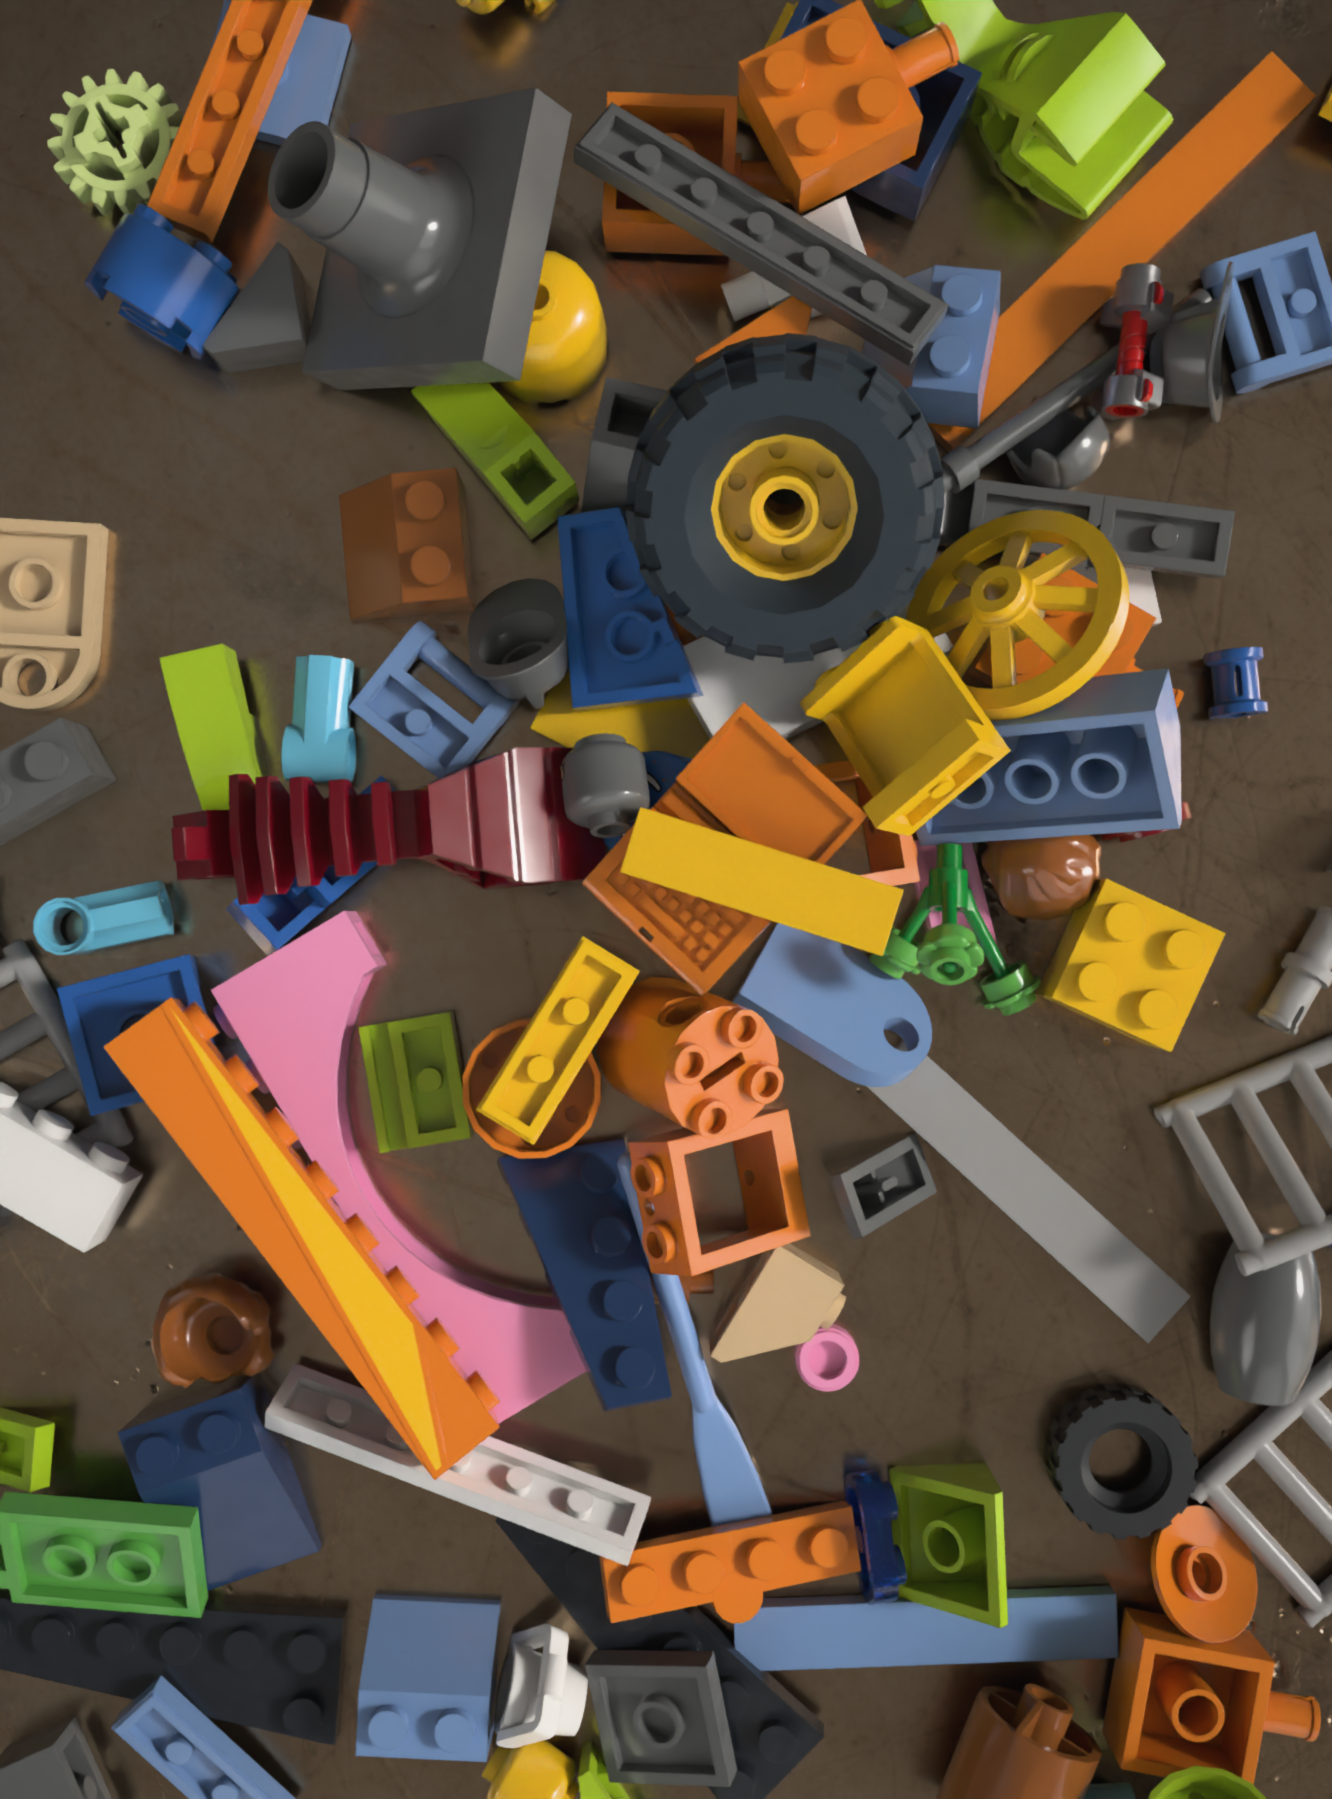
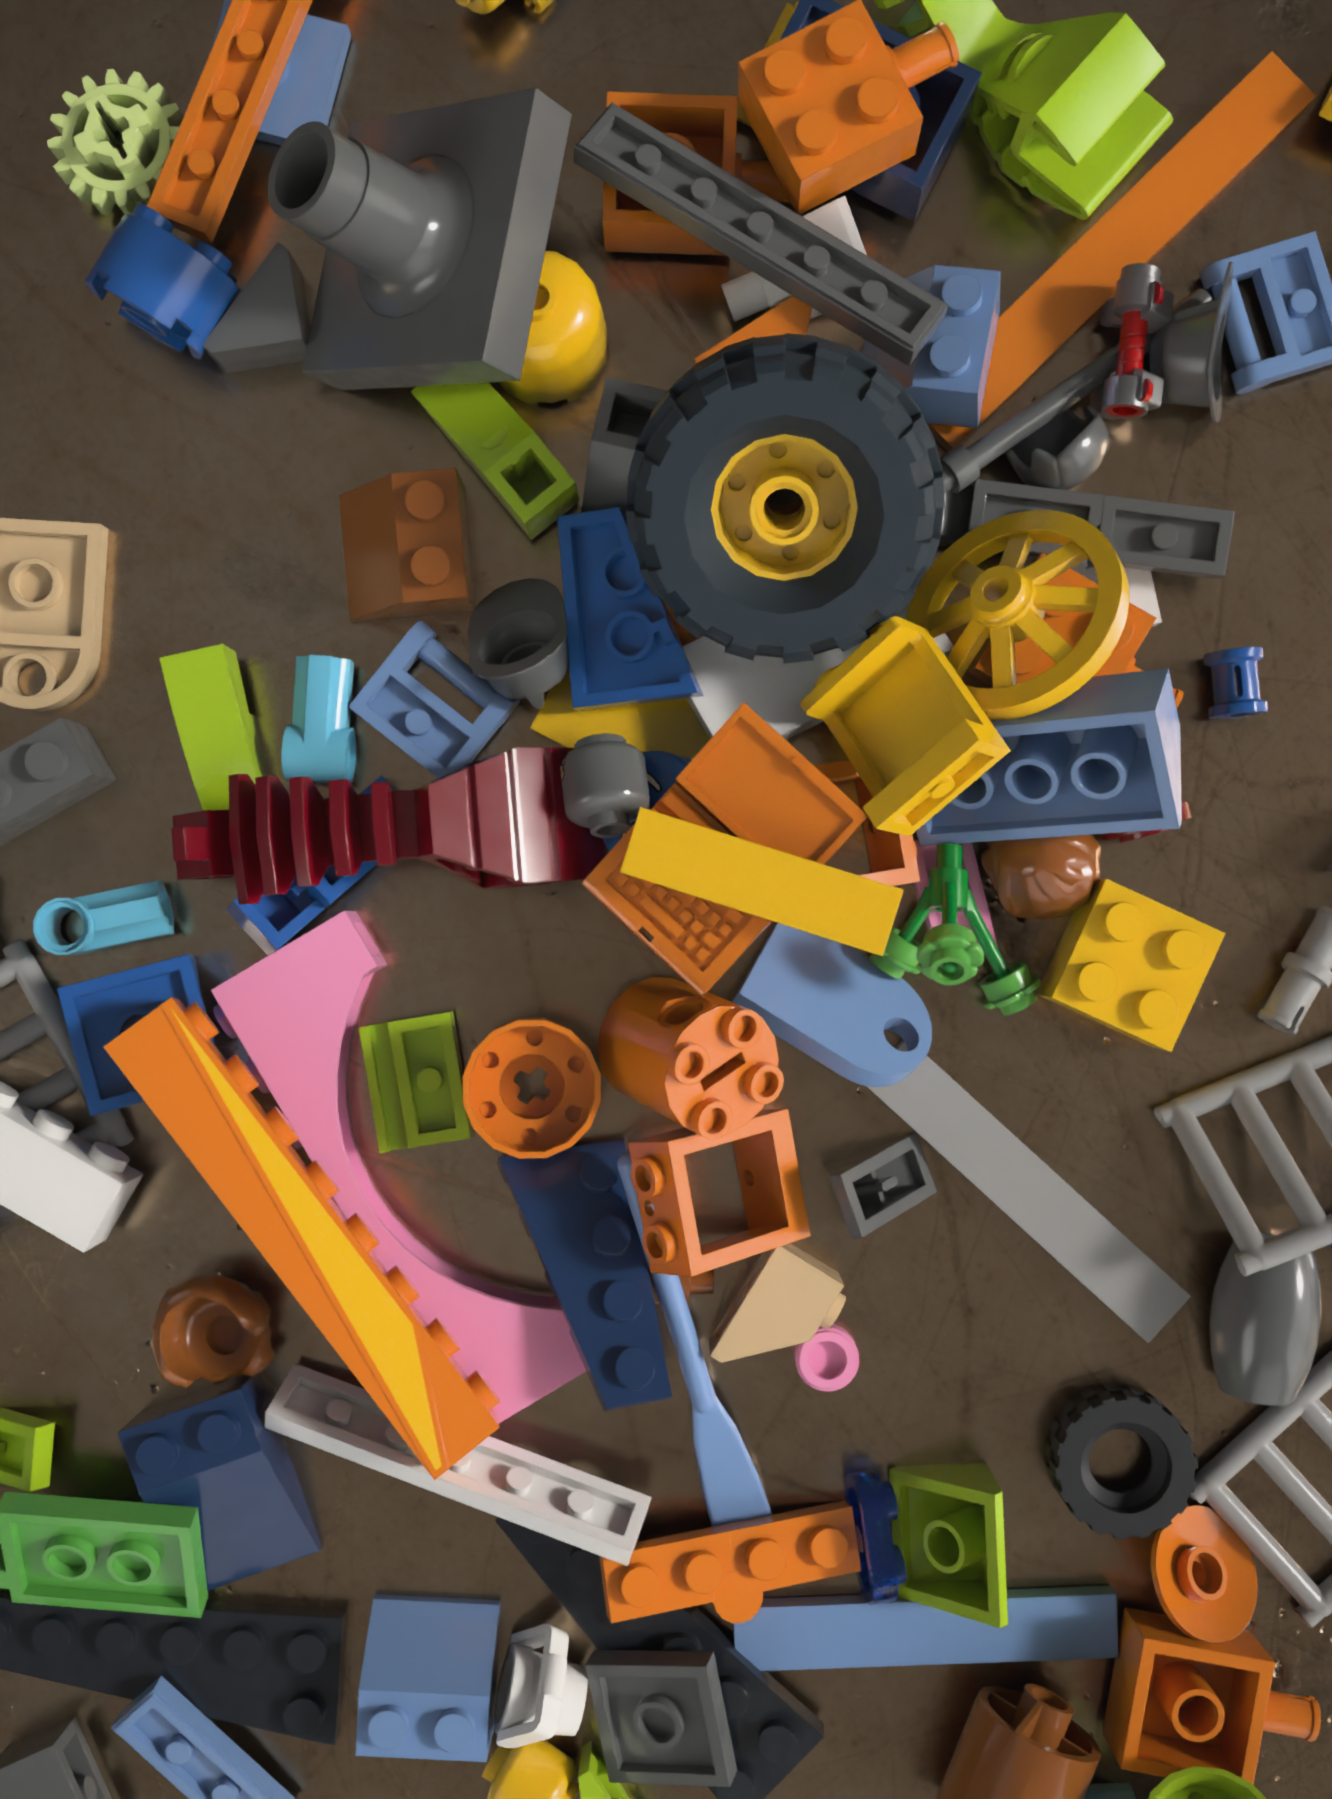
yellow tile [476,936,640,1145] -> none

